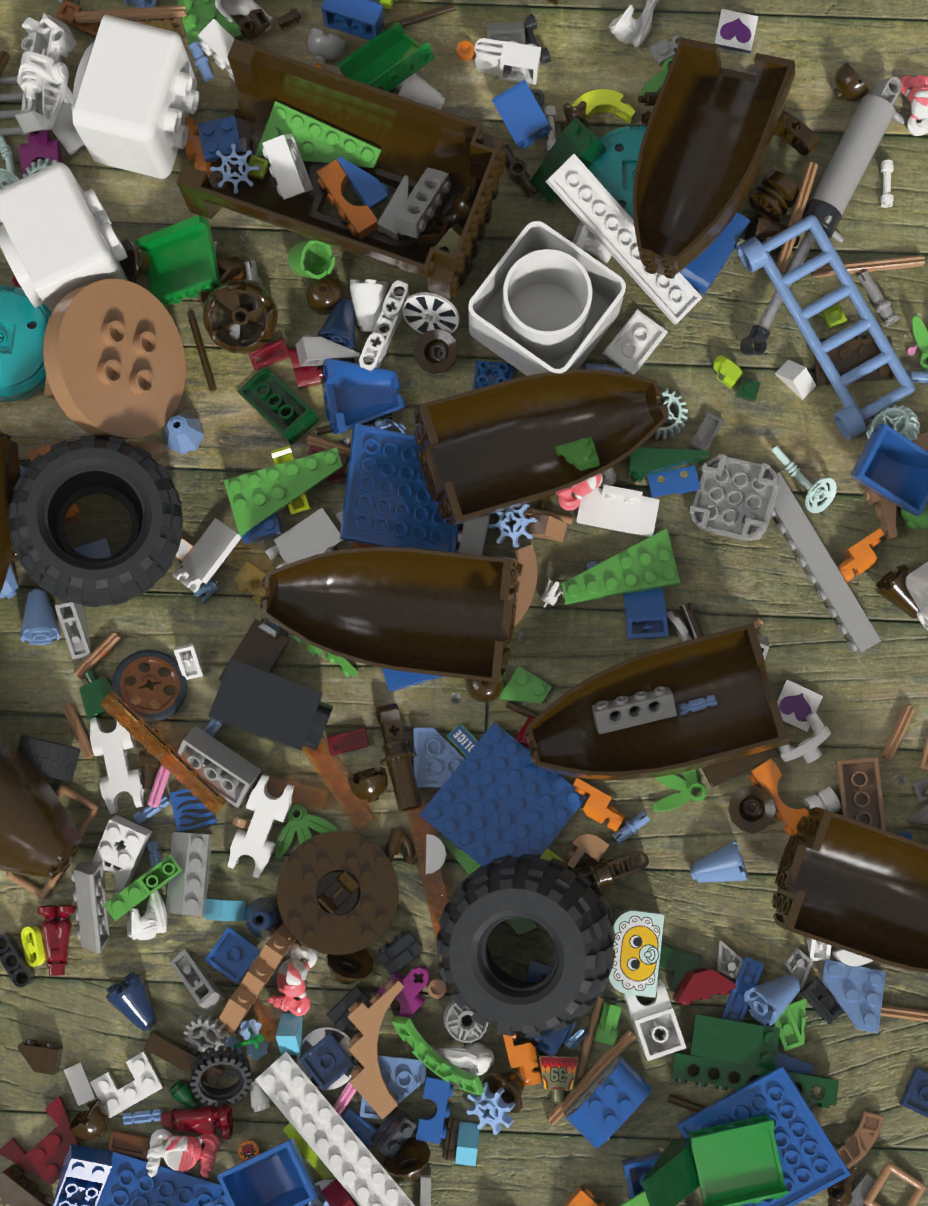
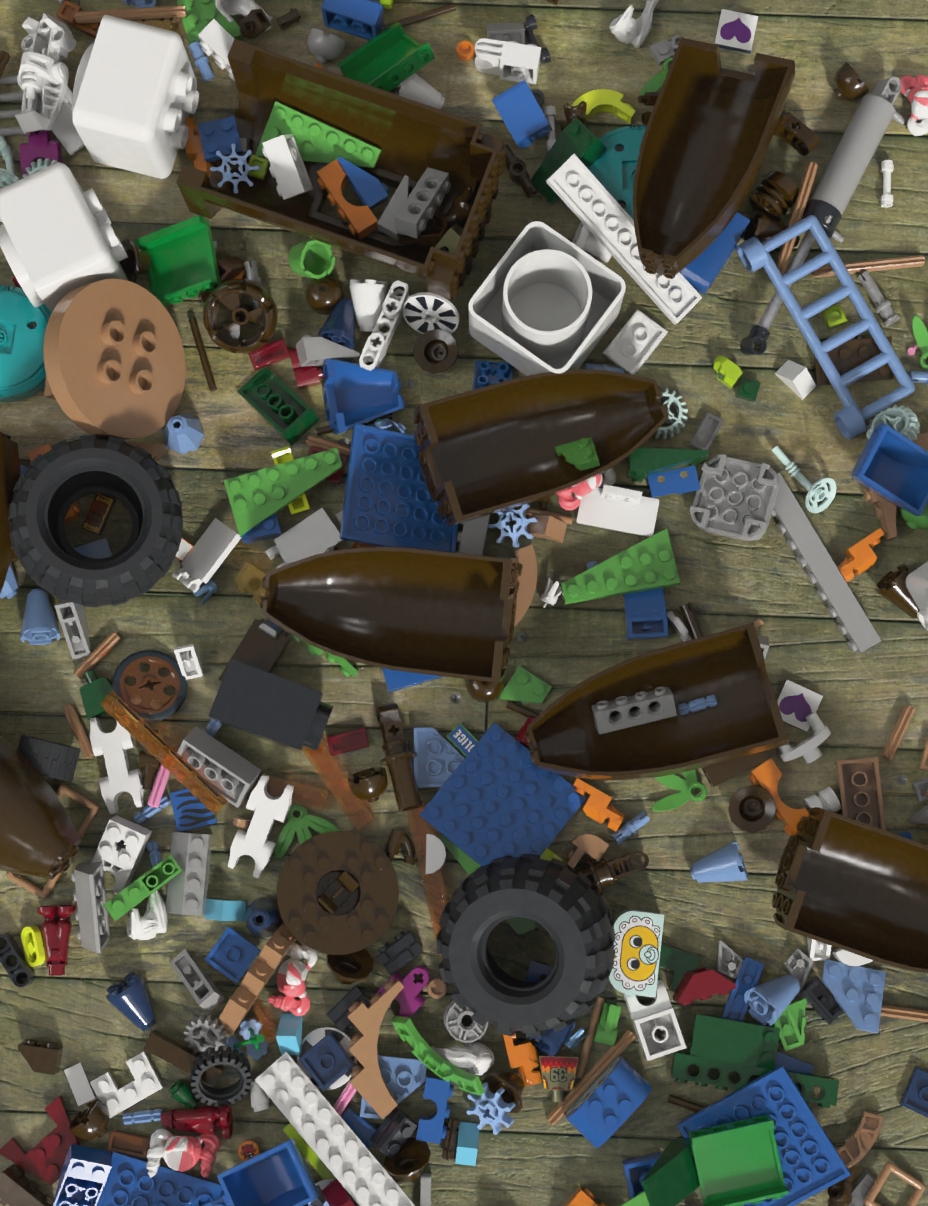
none -> reddish brown tile [81,493,116,536]

